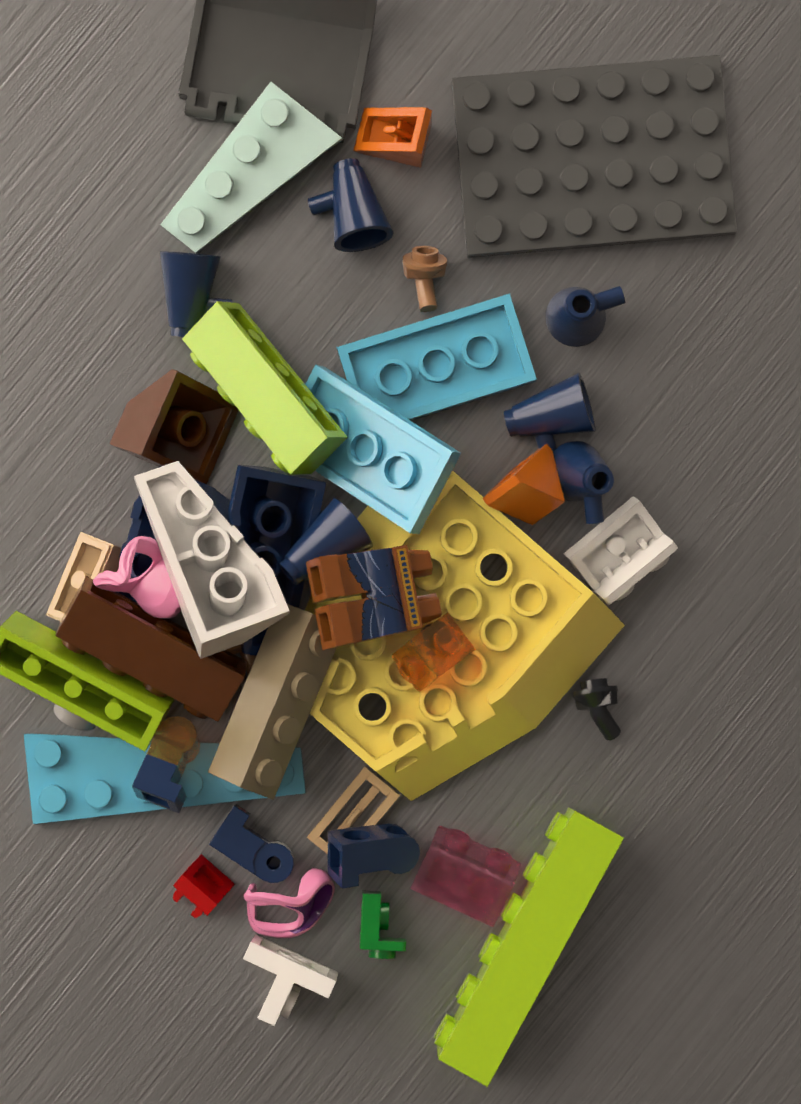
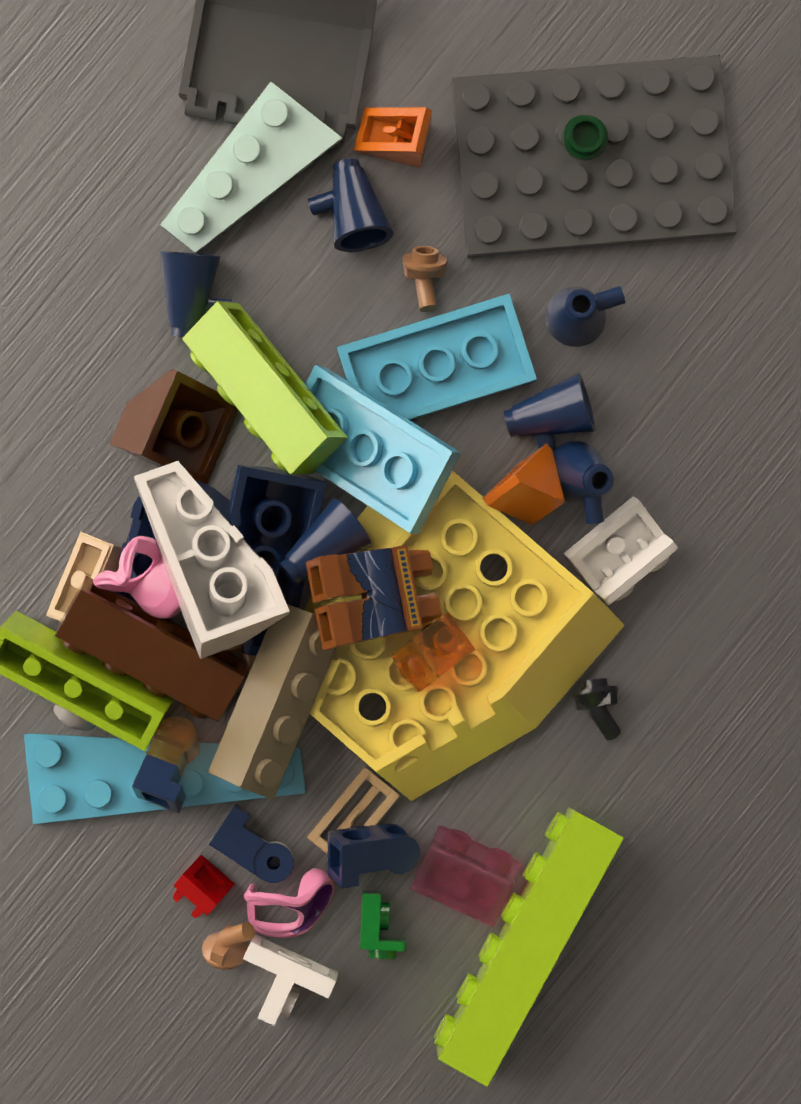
none -> medium nougat plate [202,922,255,970]
none -> dark green plate [562,115,608,161]

